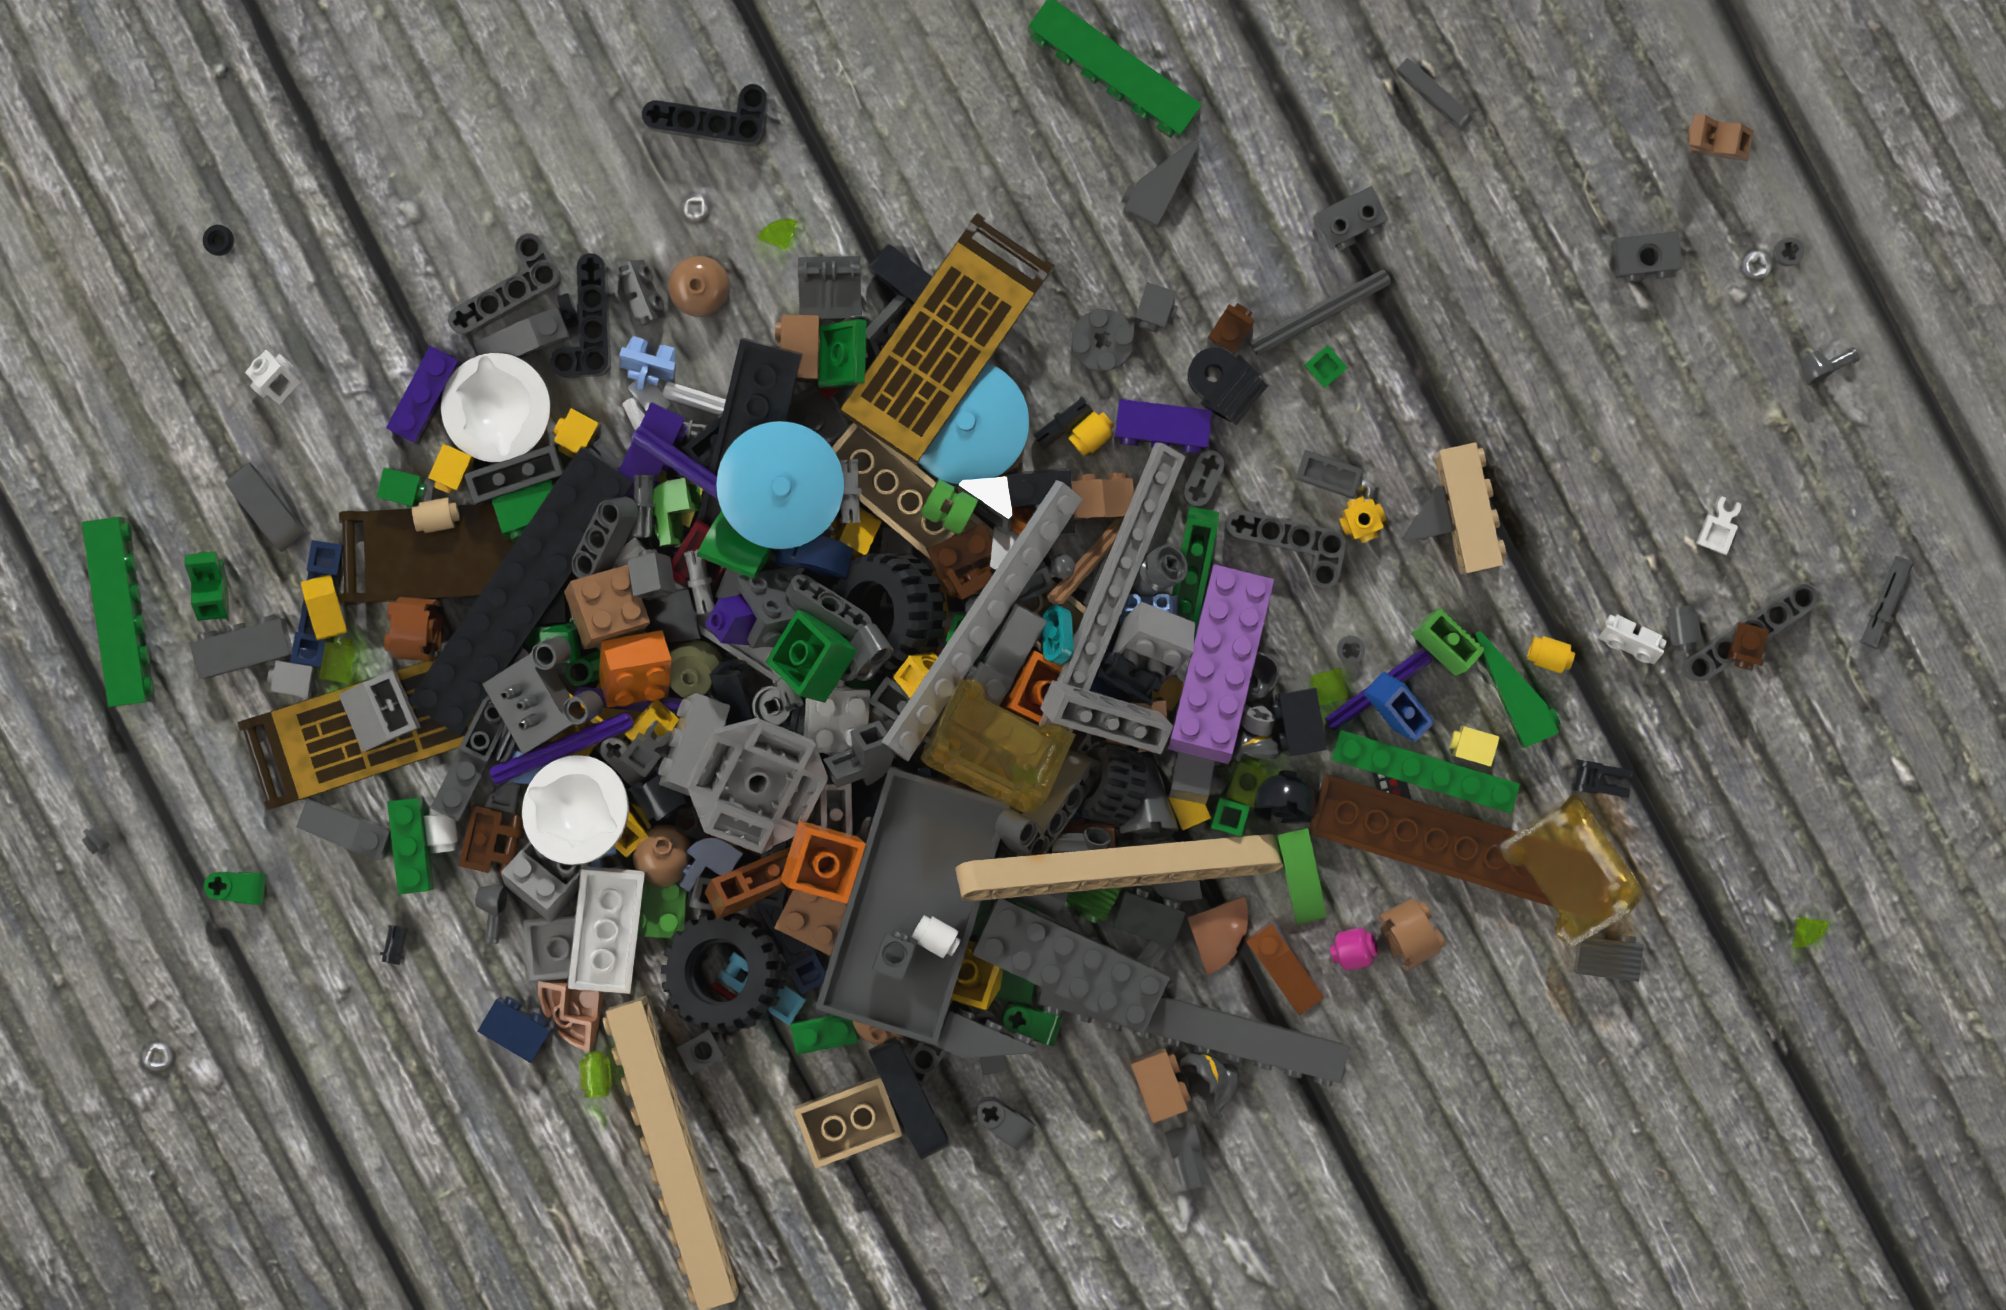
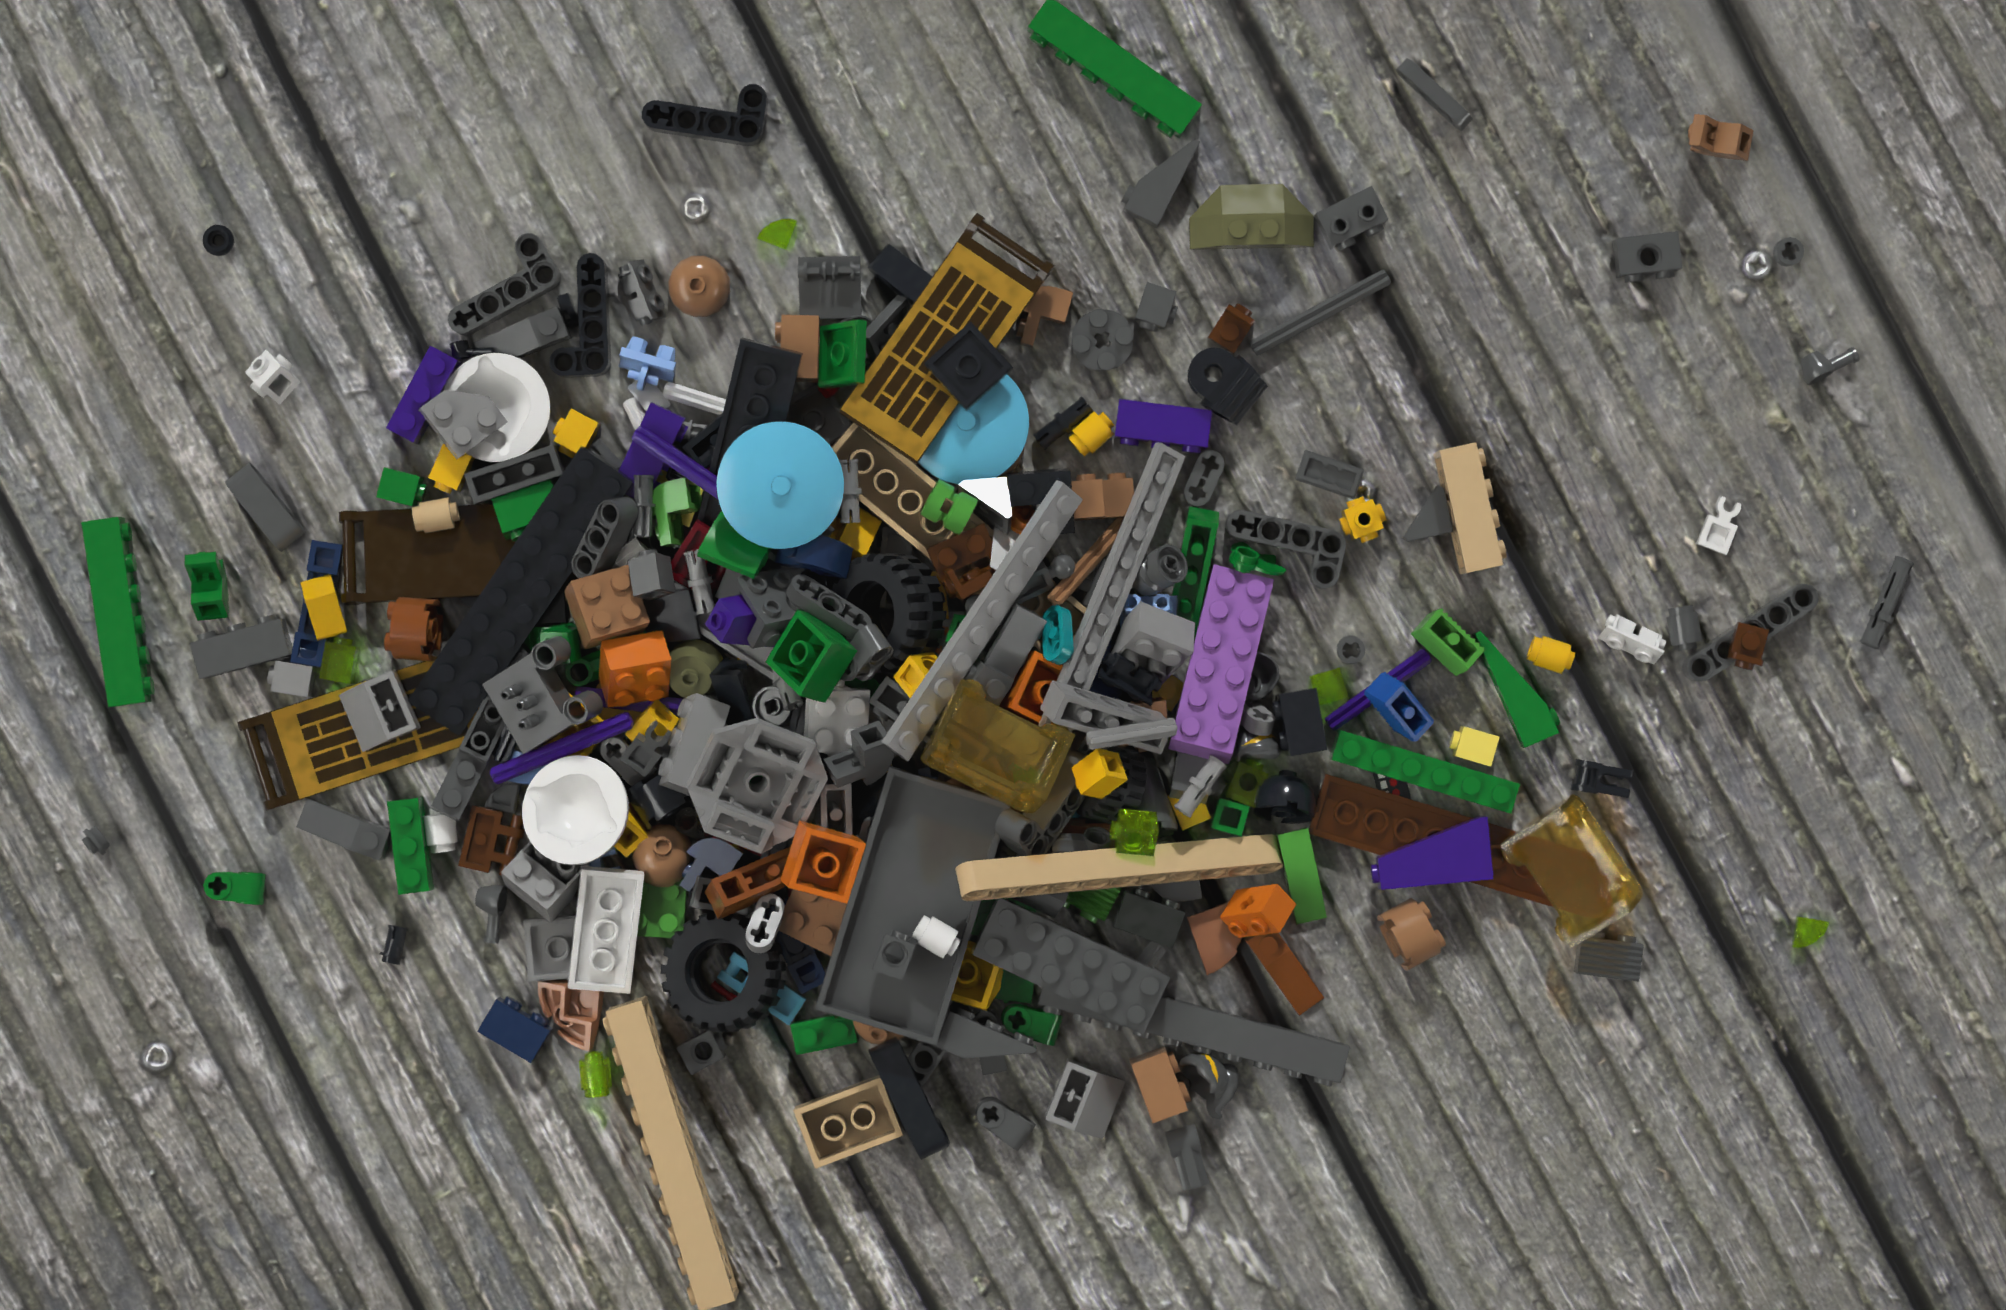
green plate [1303,345,1348,389] -> none
dark pink head [1330,927,1378,971] -> none
none -> light grey plate [419,390,508,460]
none -> black hand [450,340,495,359]
none -> light grey beam [745,894,785,953]
none -> black plate [924,321,1013,411]
none -> medium nougat brick [1016,286,1073,348]
none -> light grey slope [1045,1058,1126,1139]
none -> yellow brick [1071,749,1128,799]
none -> light grey axle [1086,718,1177,750]
none -> clear neon green brick [1110,809,1159,856]
none -> light grey pin [1174,755,1227,818]
none -> olive wedge [1189,184,1314,250]
none -> orange brick [1220,884,1296,938]
none -> green plate [1229,542,1286,576]
none -> dark purple slope [1371,816,1493,890]

